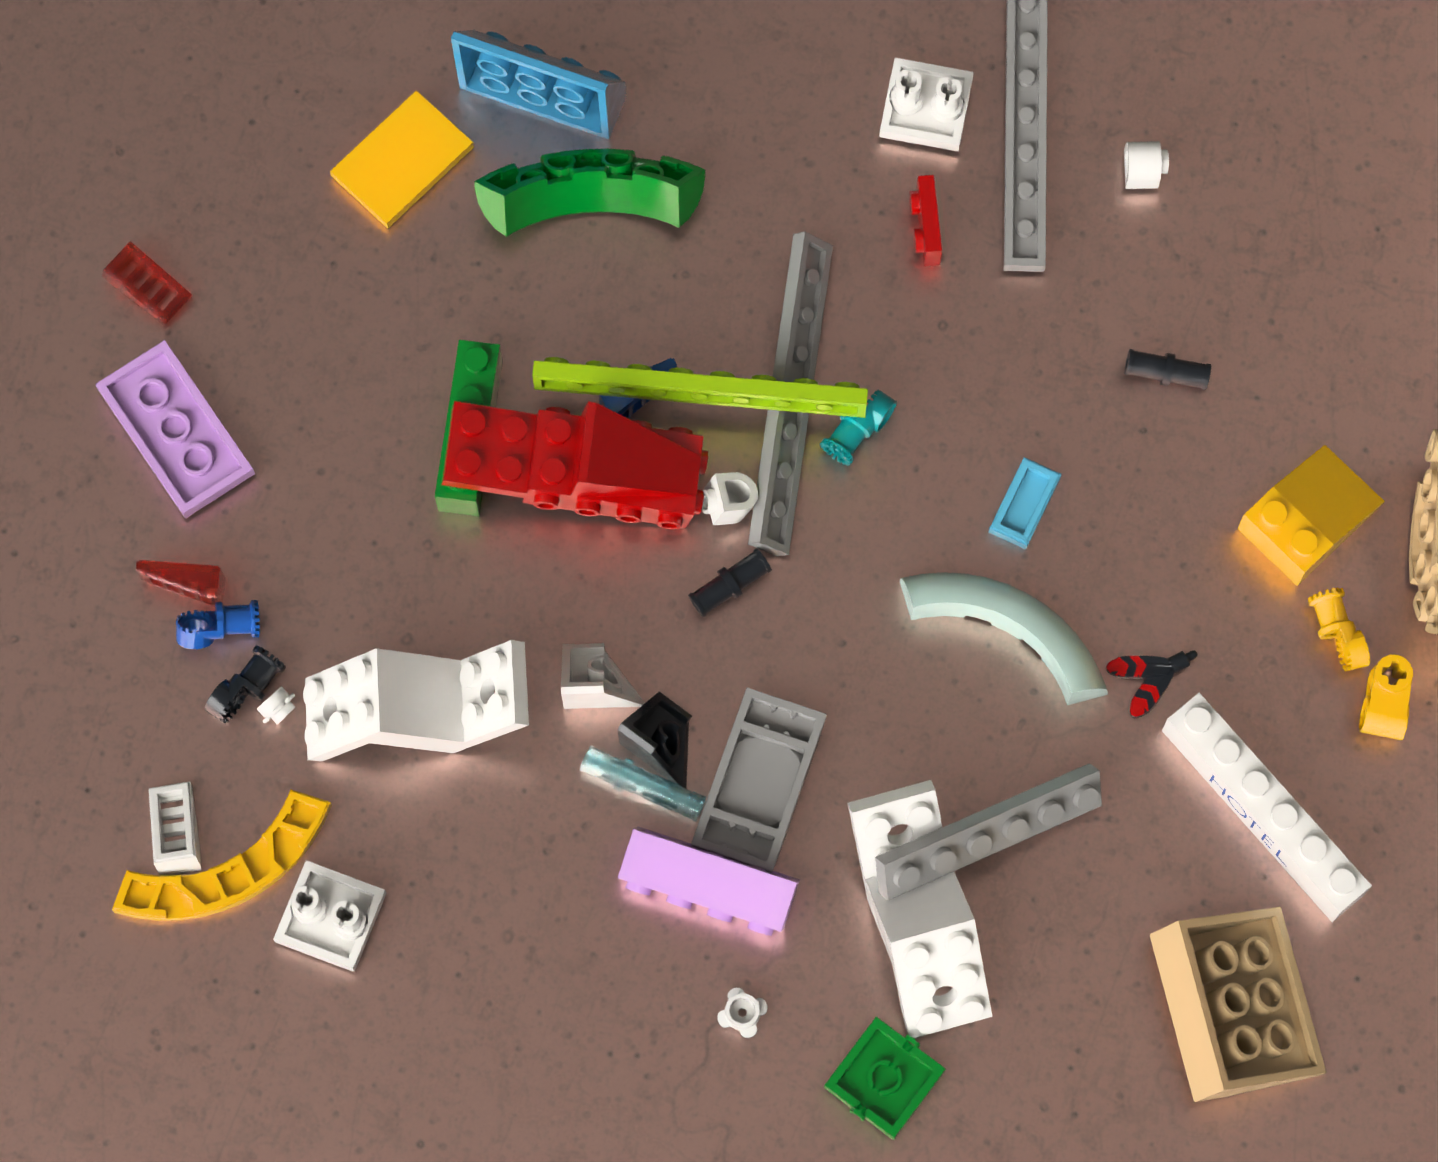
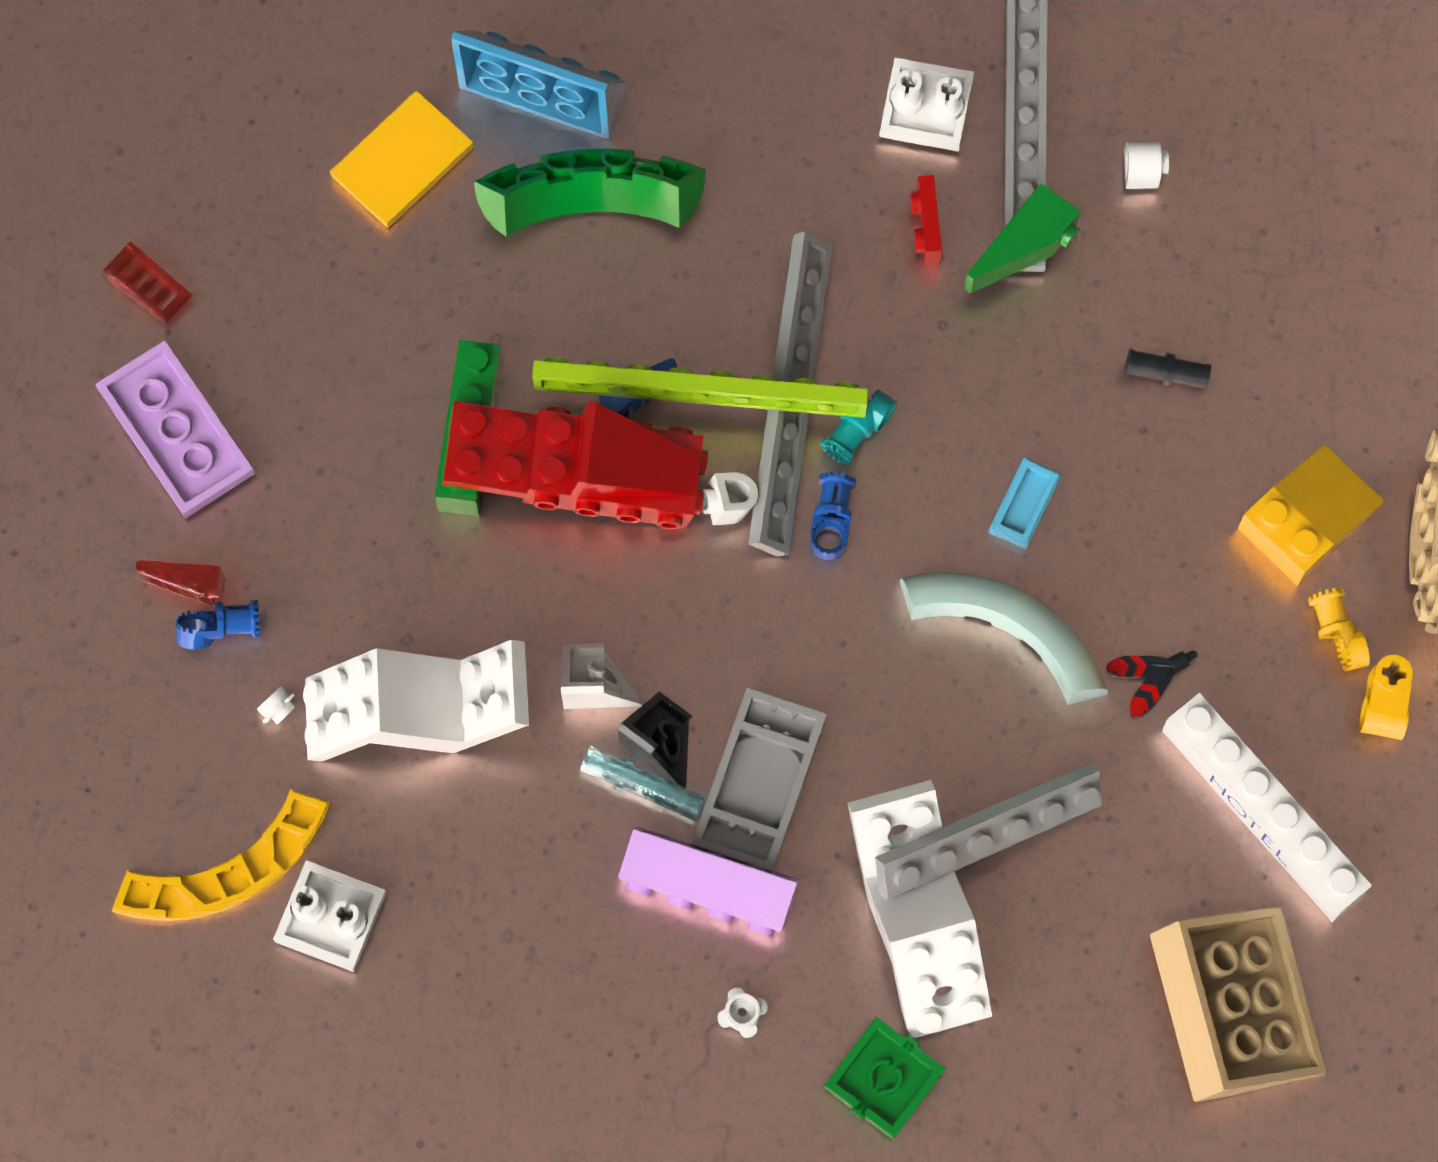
white slope [149,781,202,876] -> none
black connector [205,645,286,723] -> none
black pin [688,548,772,617] -> none
none -> blue connector [811,471,856,561]
none -> green slope [964,183,1081,293]

